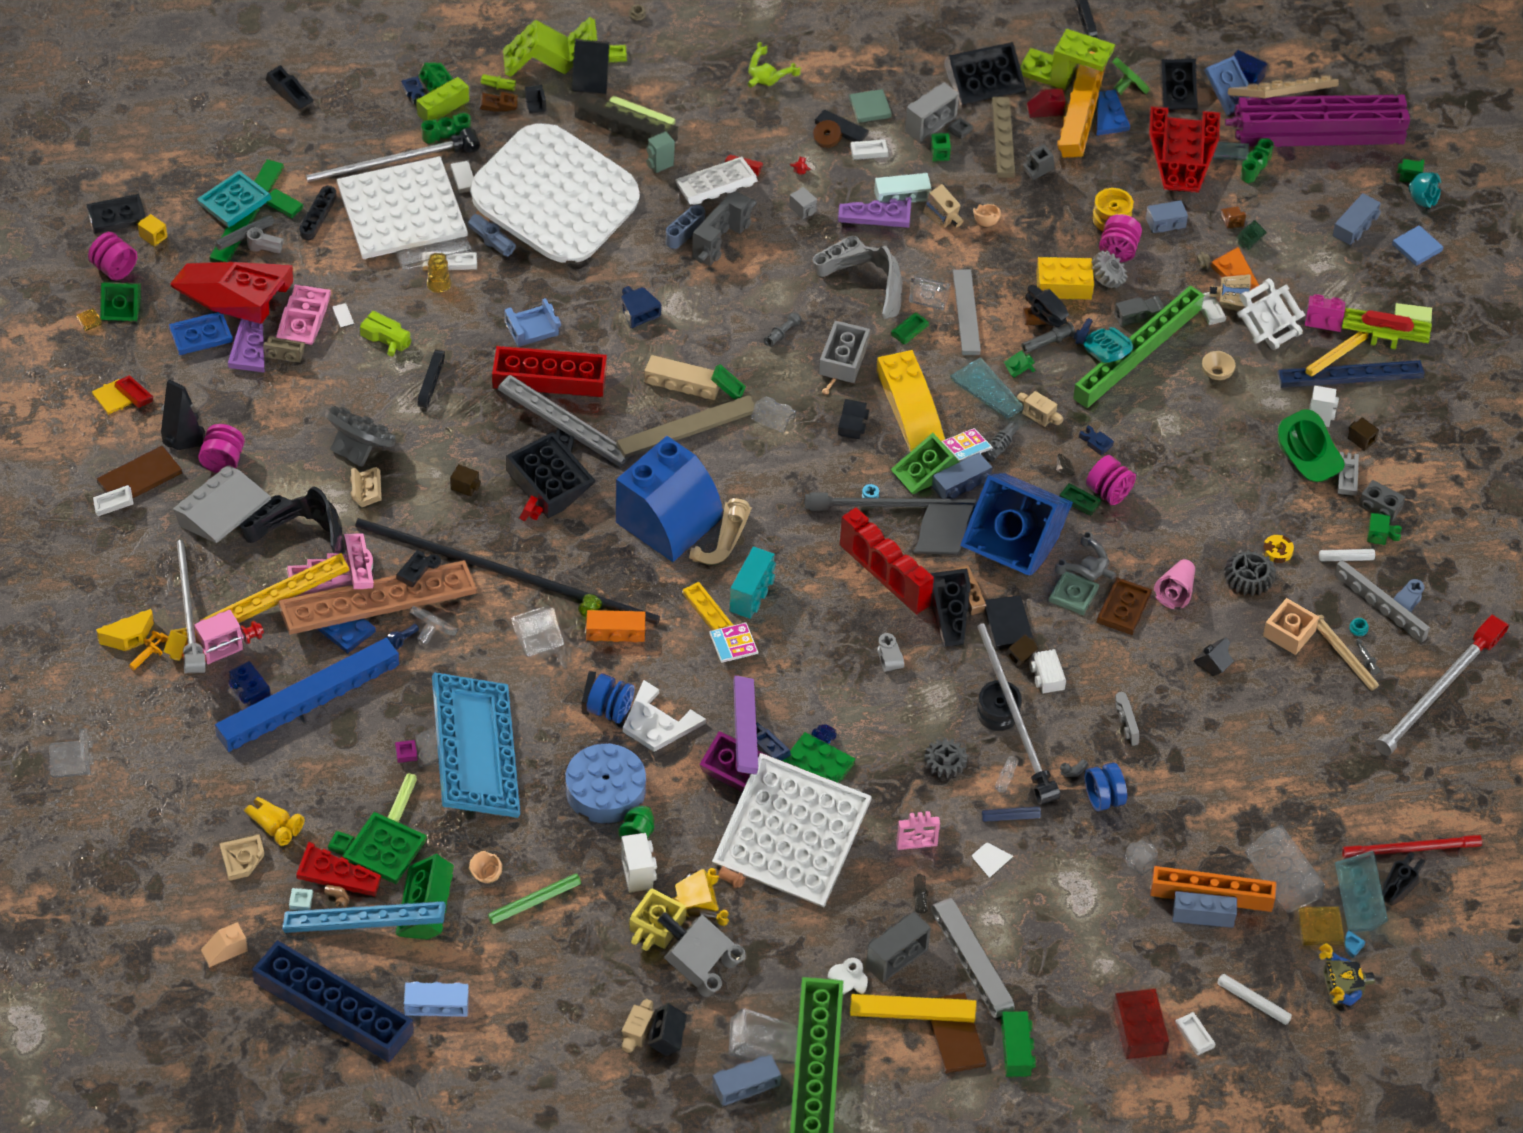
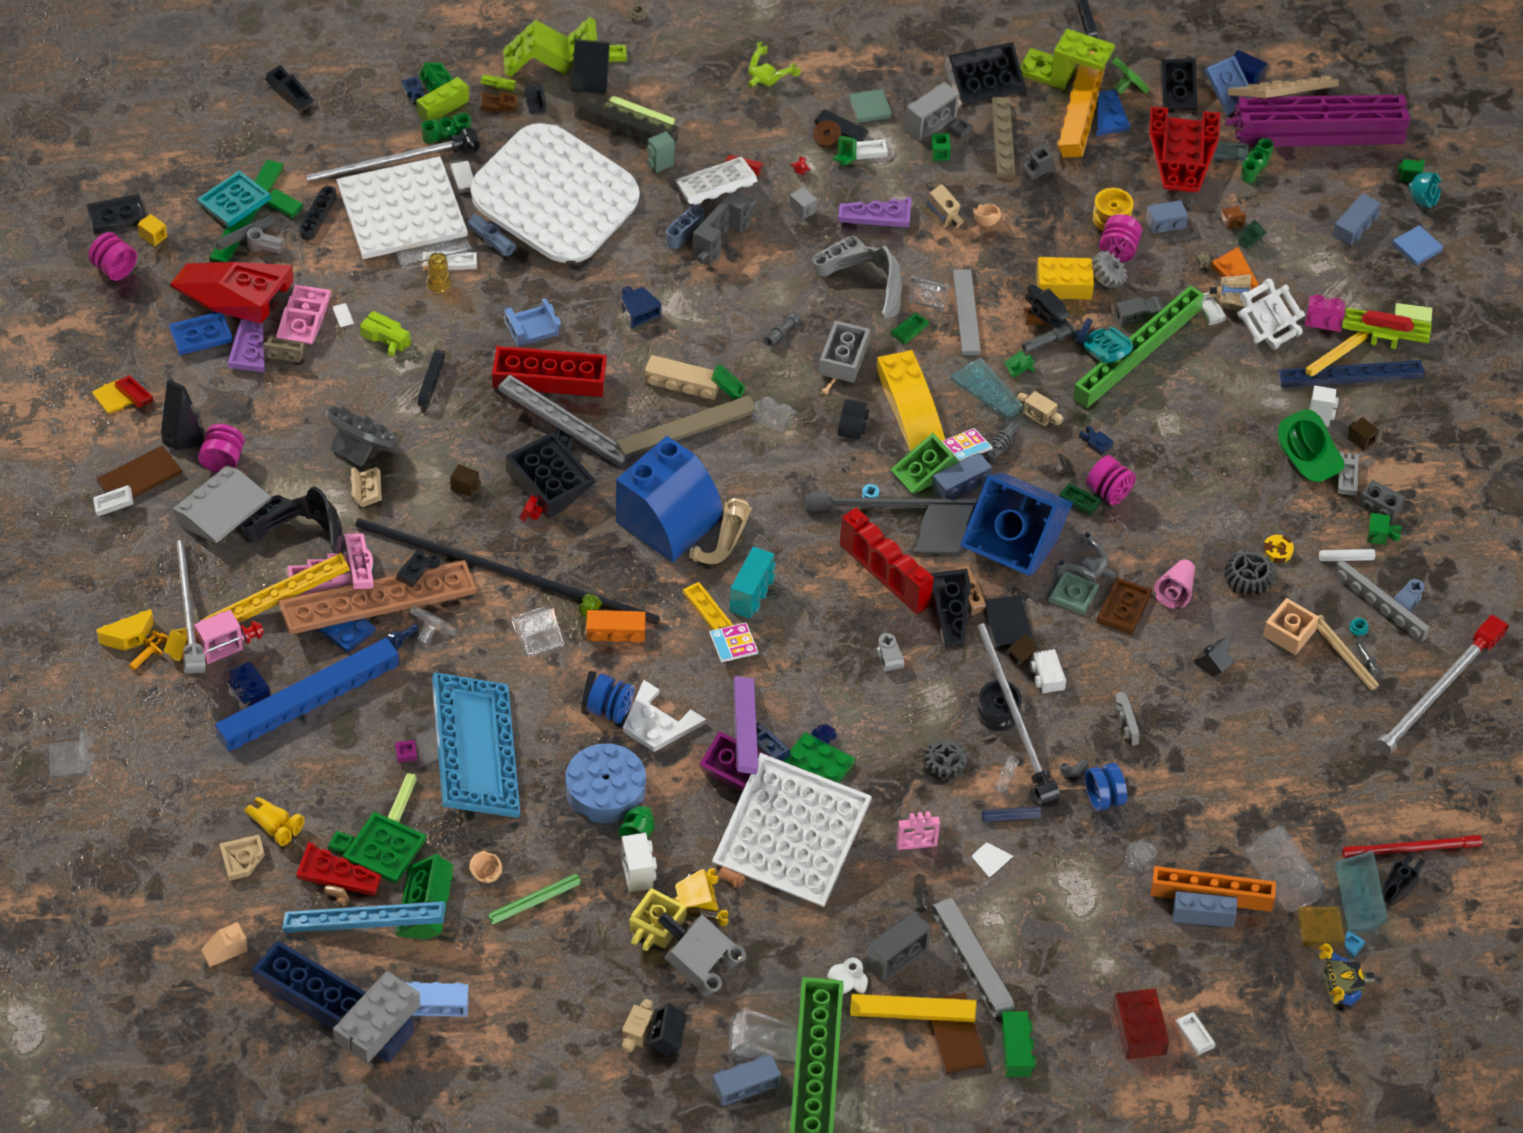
clear yellow tile [77,308,102,331] -> none
green slope [100,282,141,321] -> none
light aqua plate [289,888,313,911] -> none
light aqua brick [874,173,931,203] -> none
dark red slope [1026,88,1065,118] -> none
tan piece [1202,351,1235,380] -> none
white axle [1218,974,1292,1025] -> none
none -> light grey piece [333,971,421,1064]
none -> green bracket [833,136,857,165]

